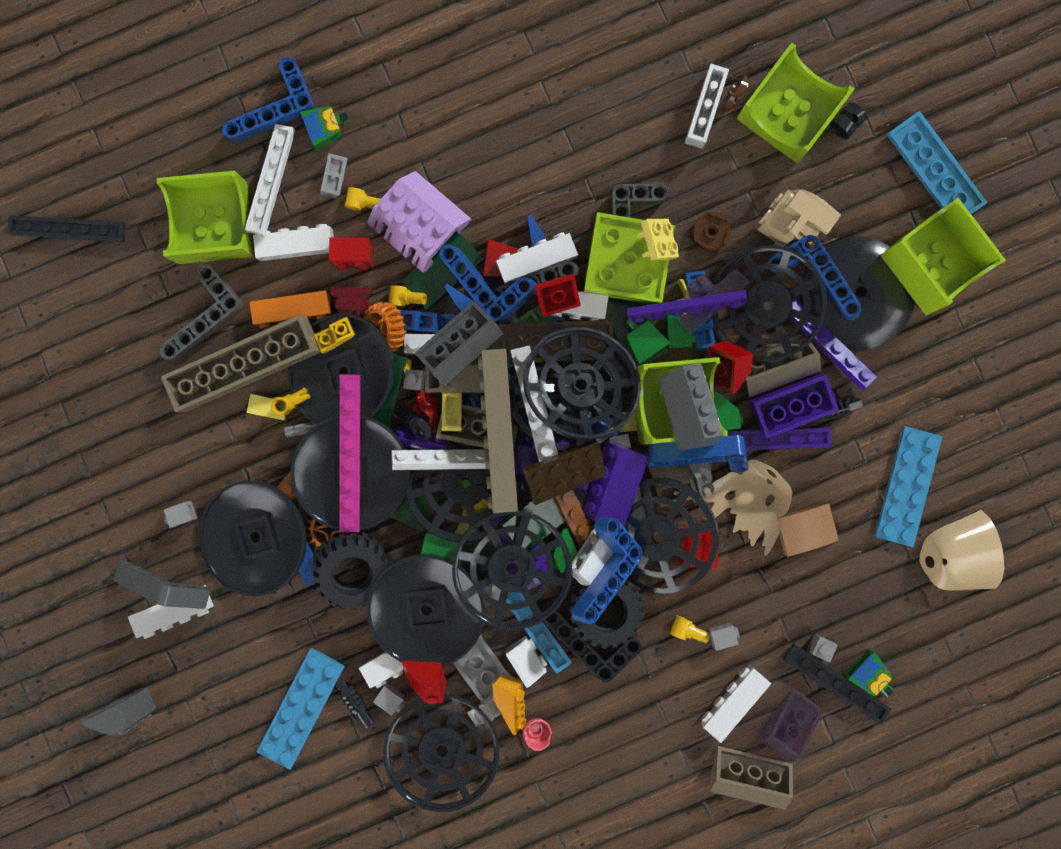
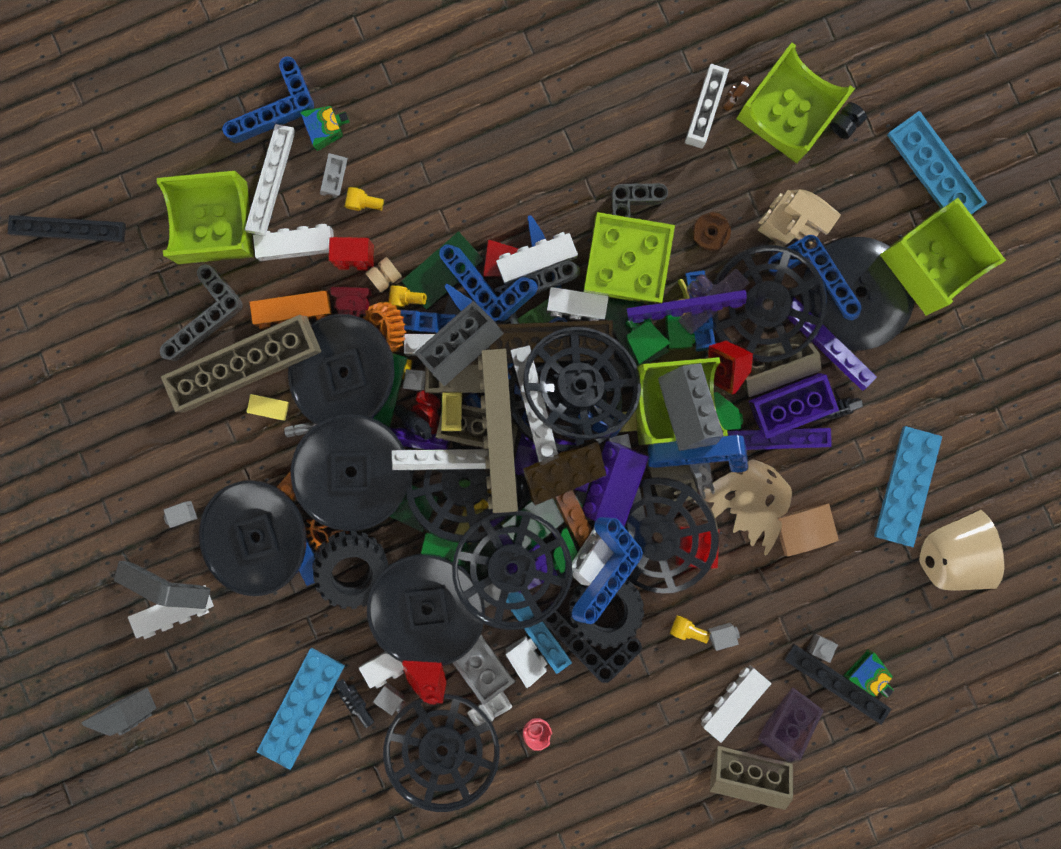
yellow pin [271,387,311,415] -> none
yellow slope [314,317,355,354] -> none
dark pink plate [340,374,360,532] -> none
lavender slope [367,171,472,273] -> none
light orange slope [492,673,526,735] -> none
red slope [534,274,581,317] -> none
light yellow plate [637,219,679,261] -> none
none -> tan wheel [366,257,402,293]

